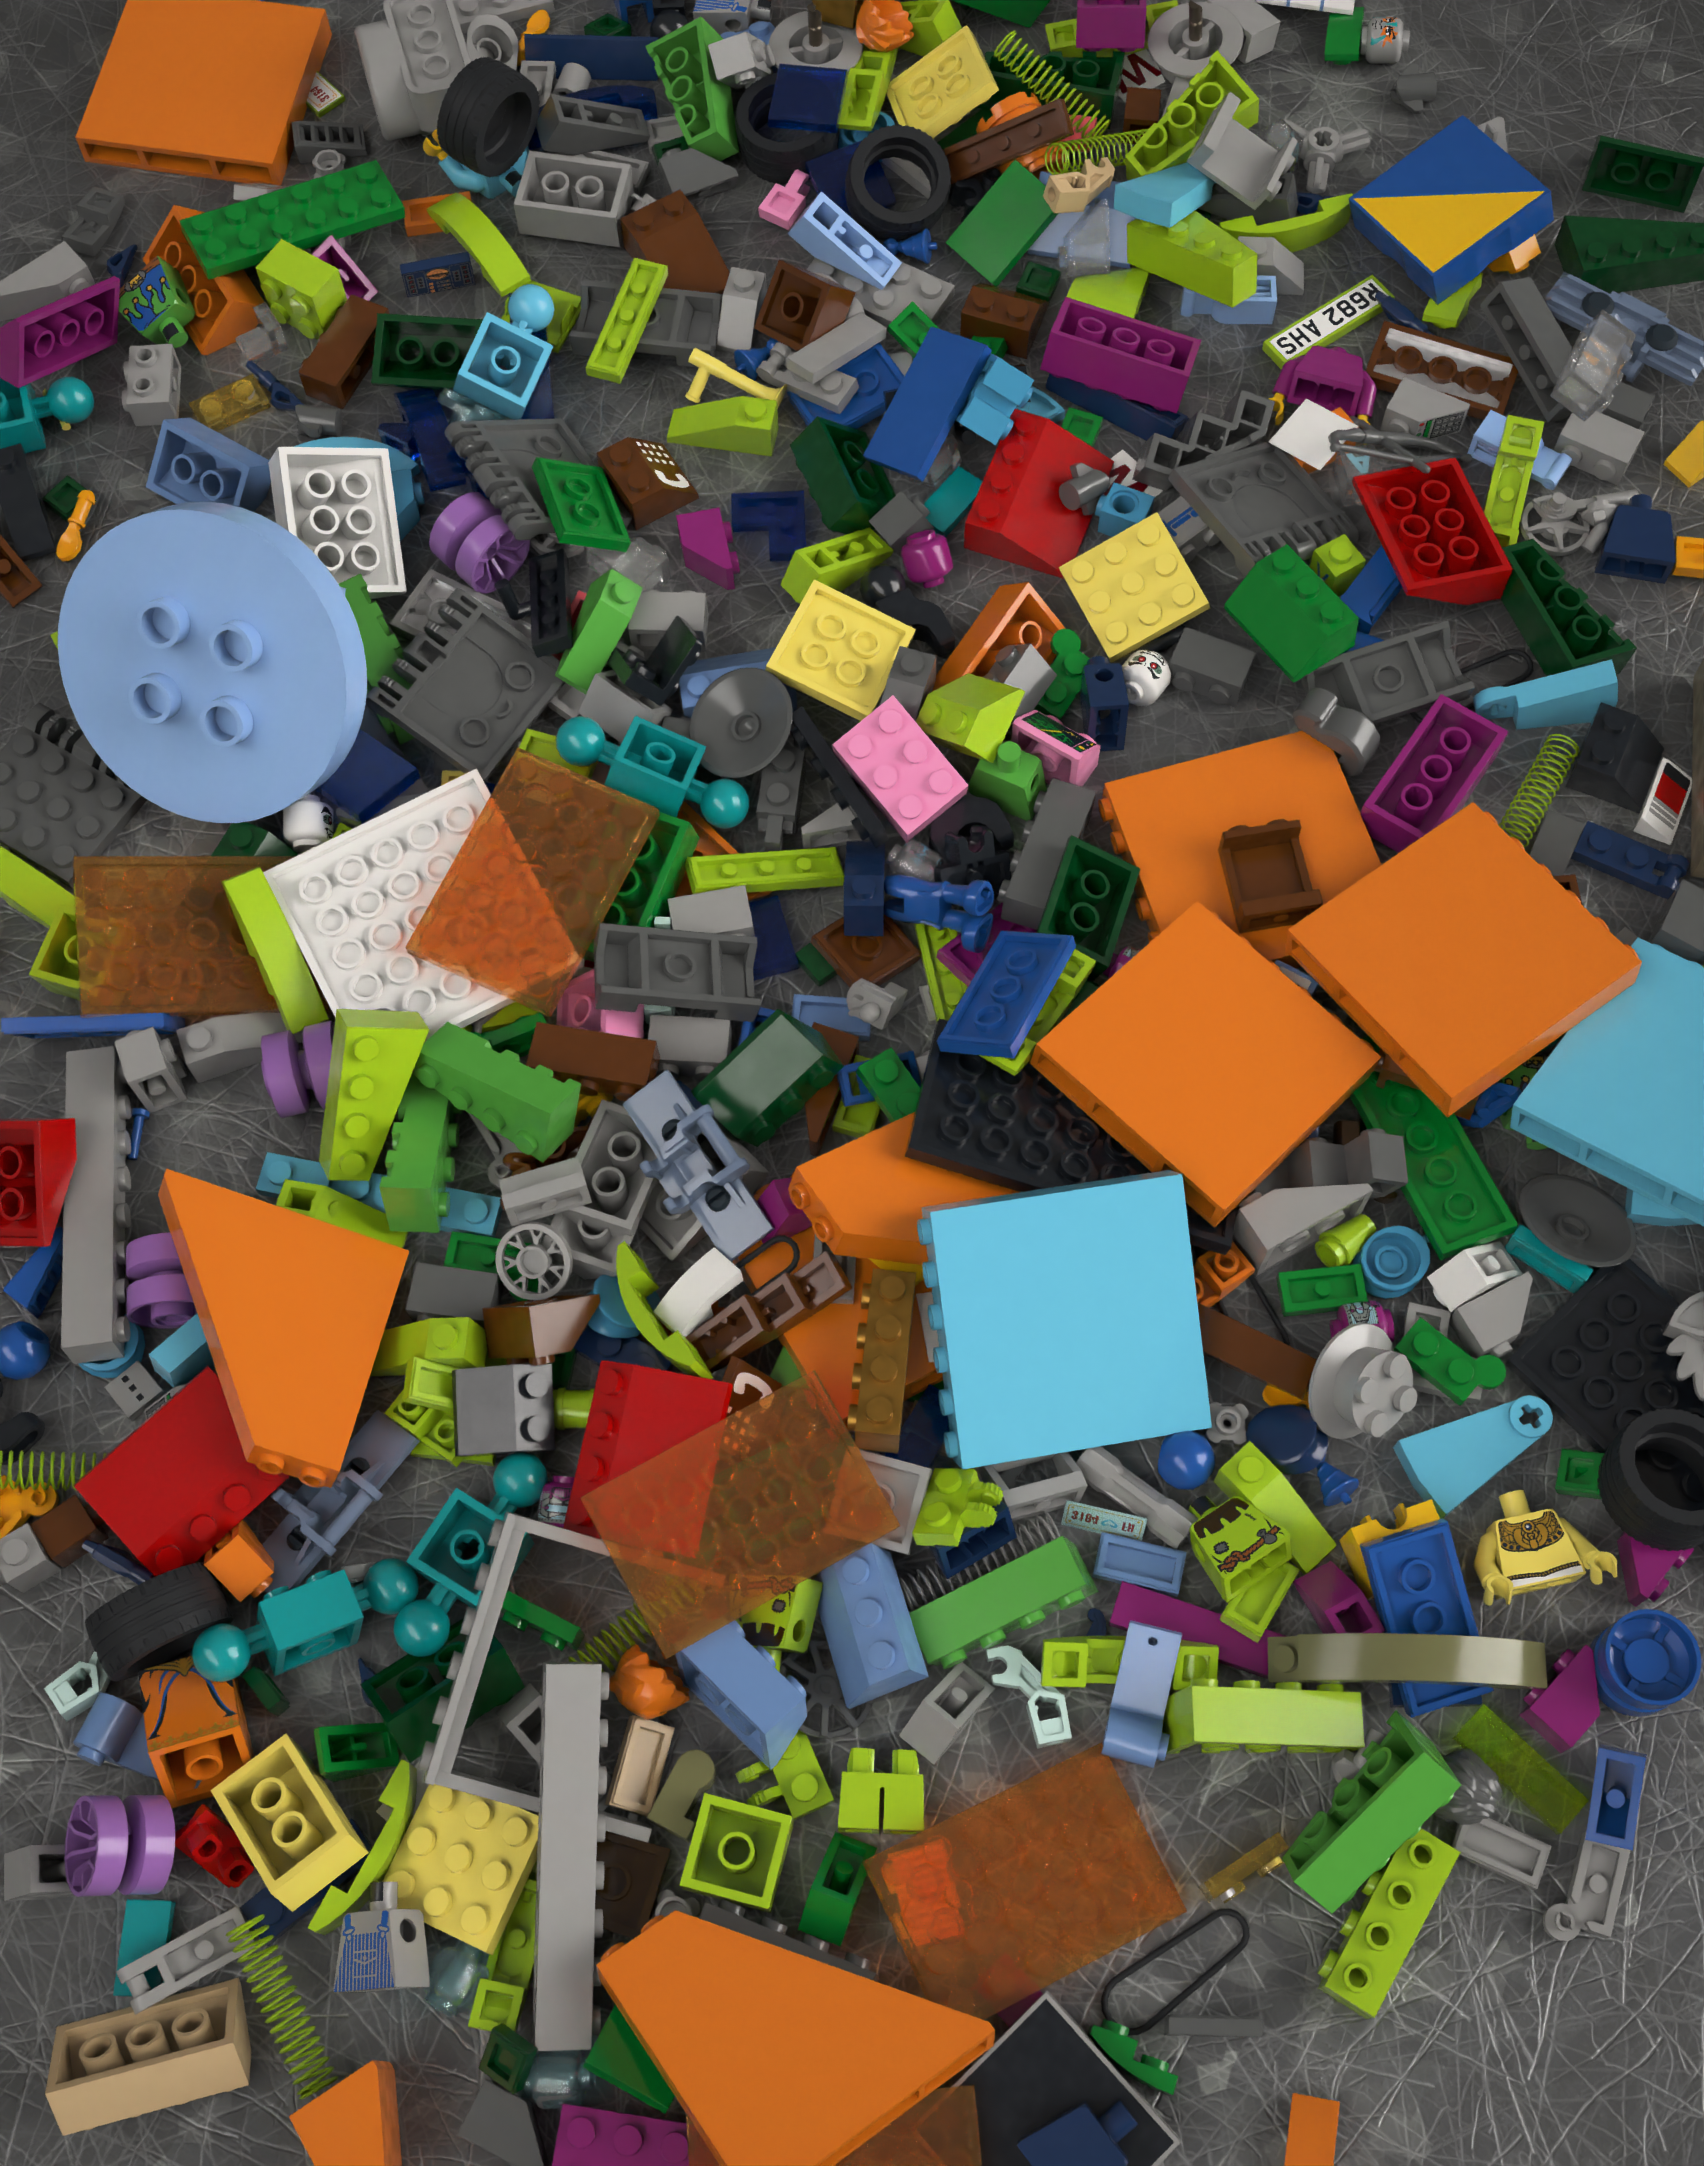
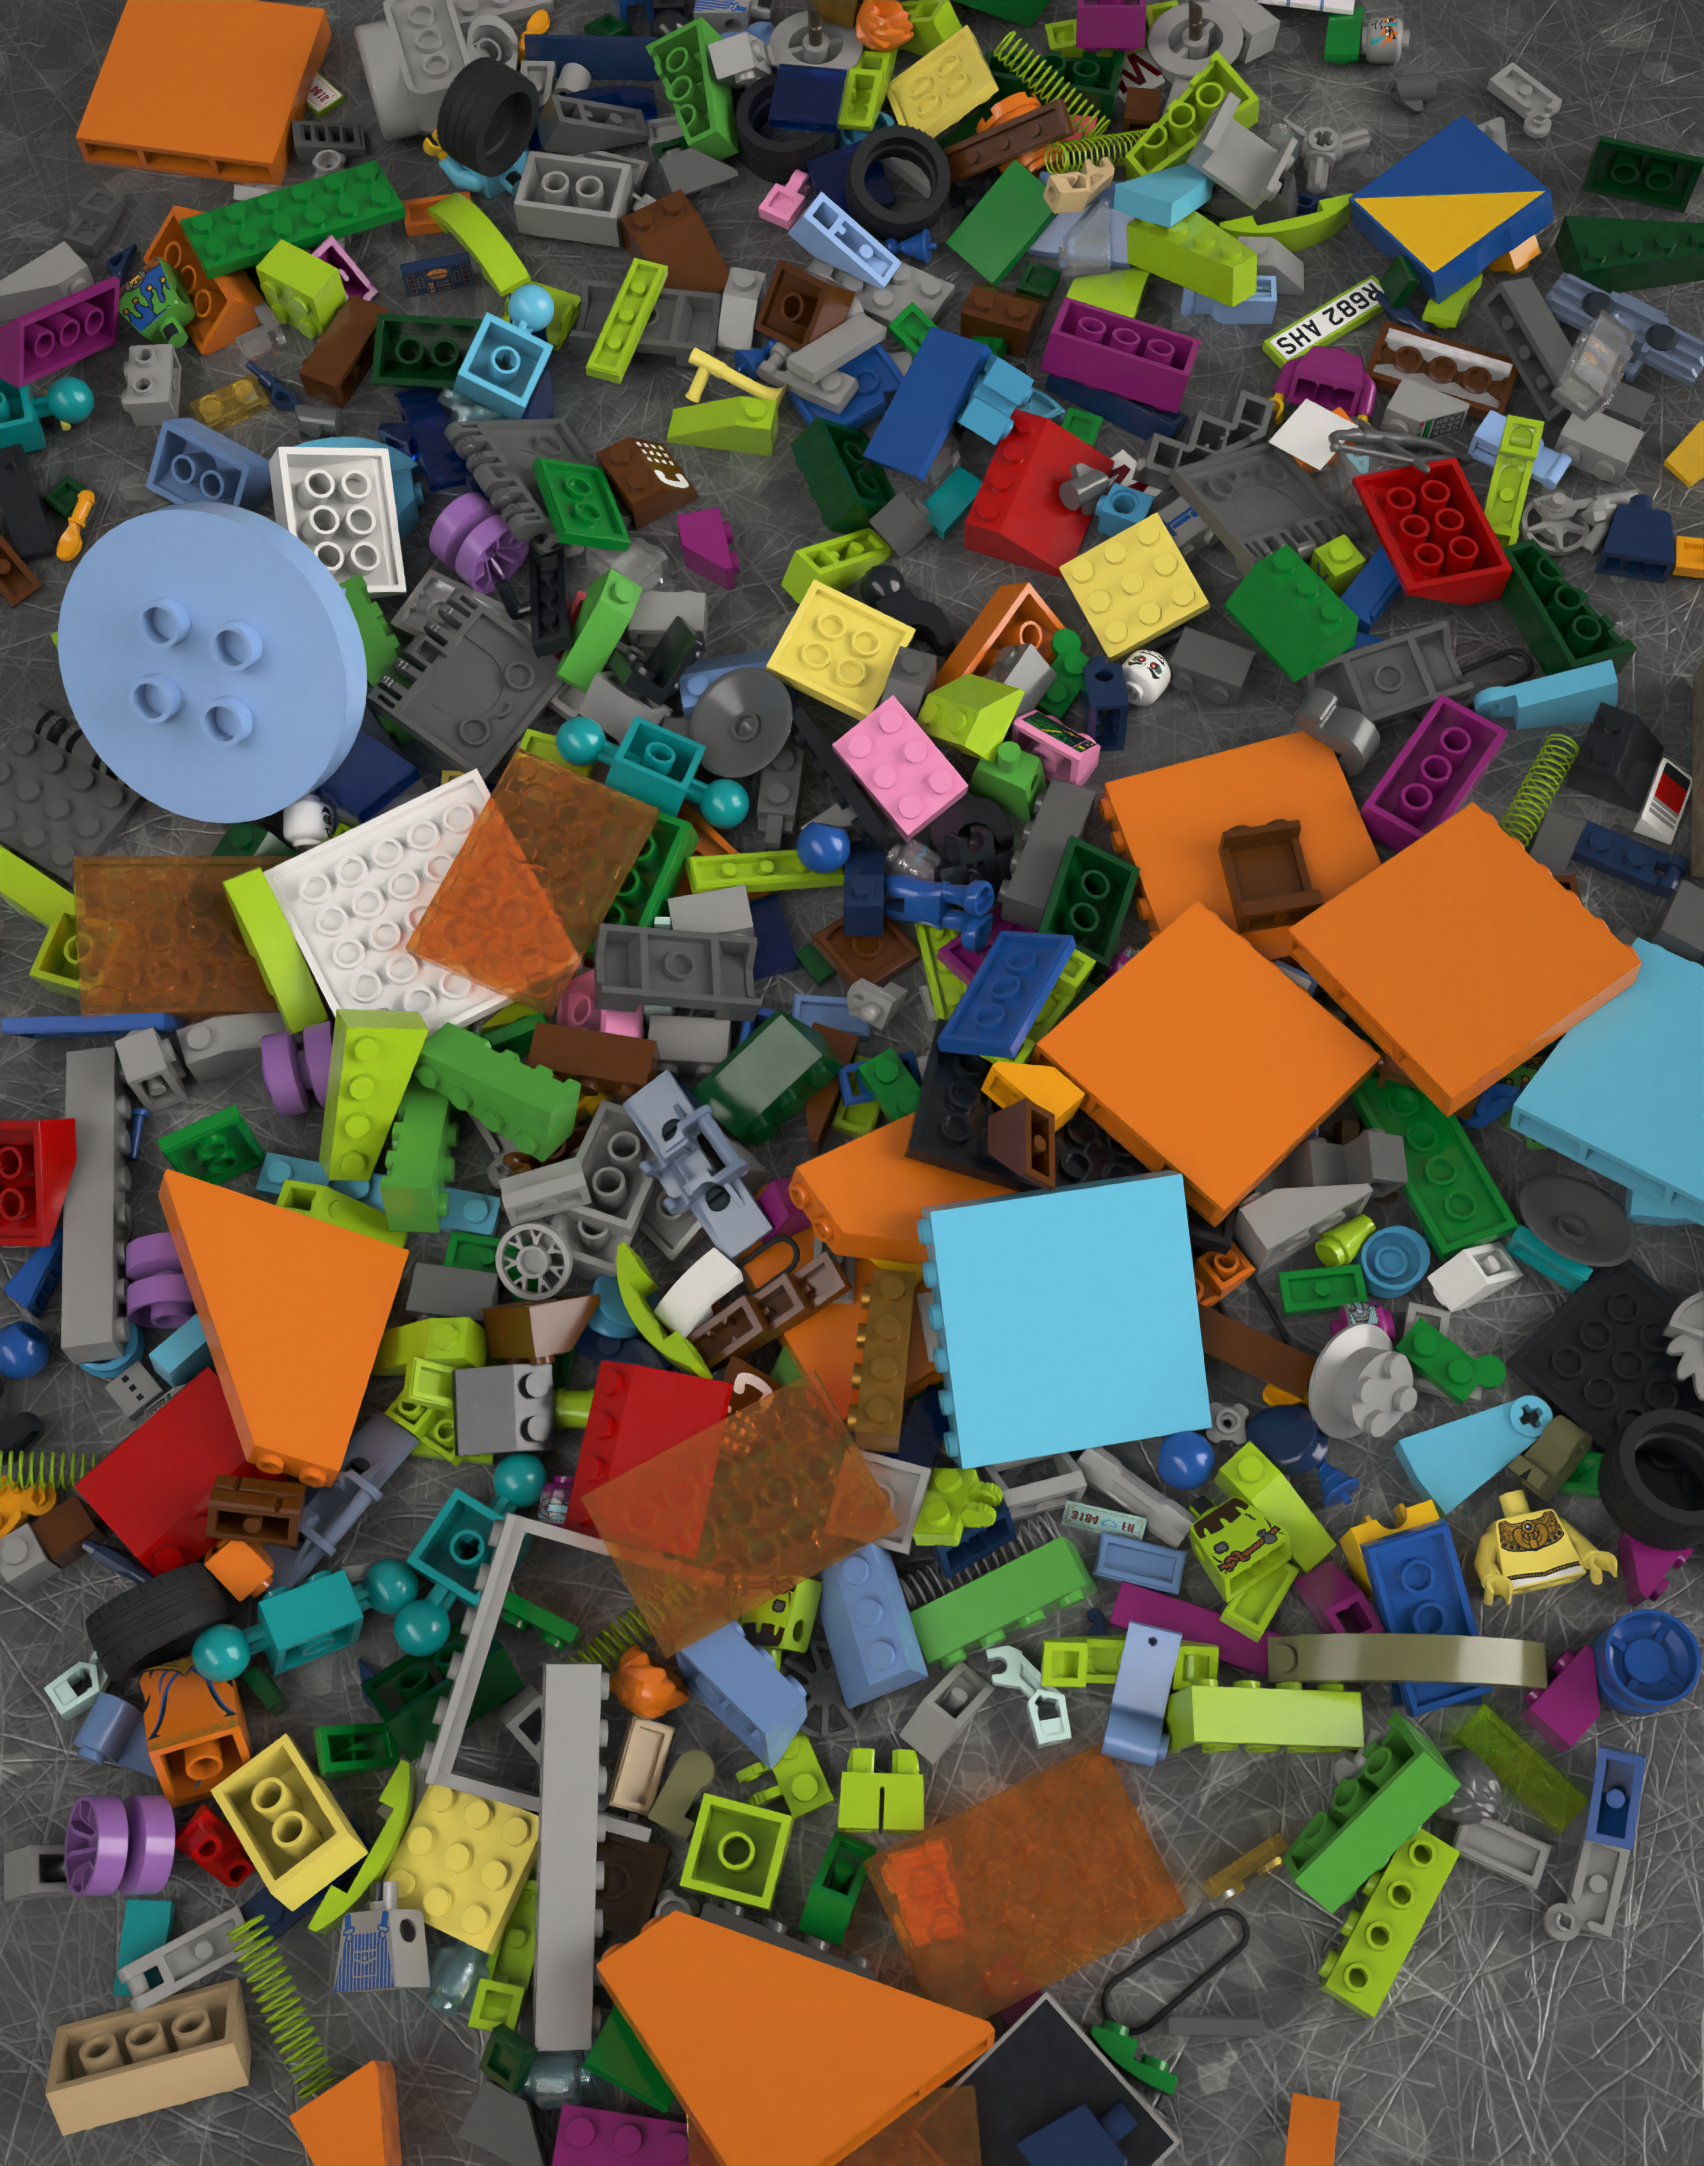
clear blue plate [731,490,806,562] -> none
magenta head [901,529,953,588] -> none
light grey slope [1449,1272,1533,1359] -> none
none -> green tile [157,1104,266,1186]
none -> reddish brown brick [206,1474,306,1547]
none -> blue piece [796,821,851,874]
none -> light orange slope [981,1062,1085,1132]
none -> reddish brown slope [988,1098,1055,1191]
none -> dark green tile [1380,255,1420,309]
none -> light grey hinge [1487,62,1563,139]
none -> olive leg [1508,1415,1593,1504]

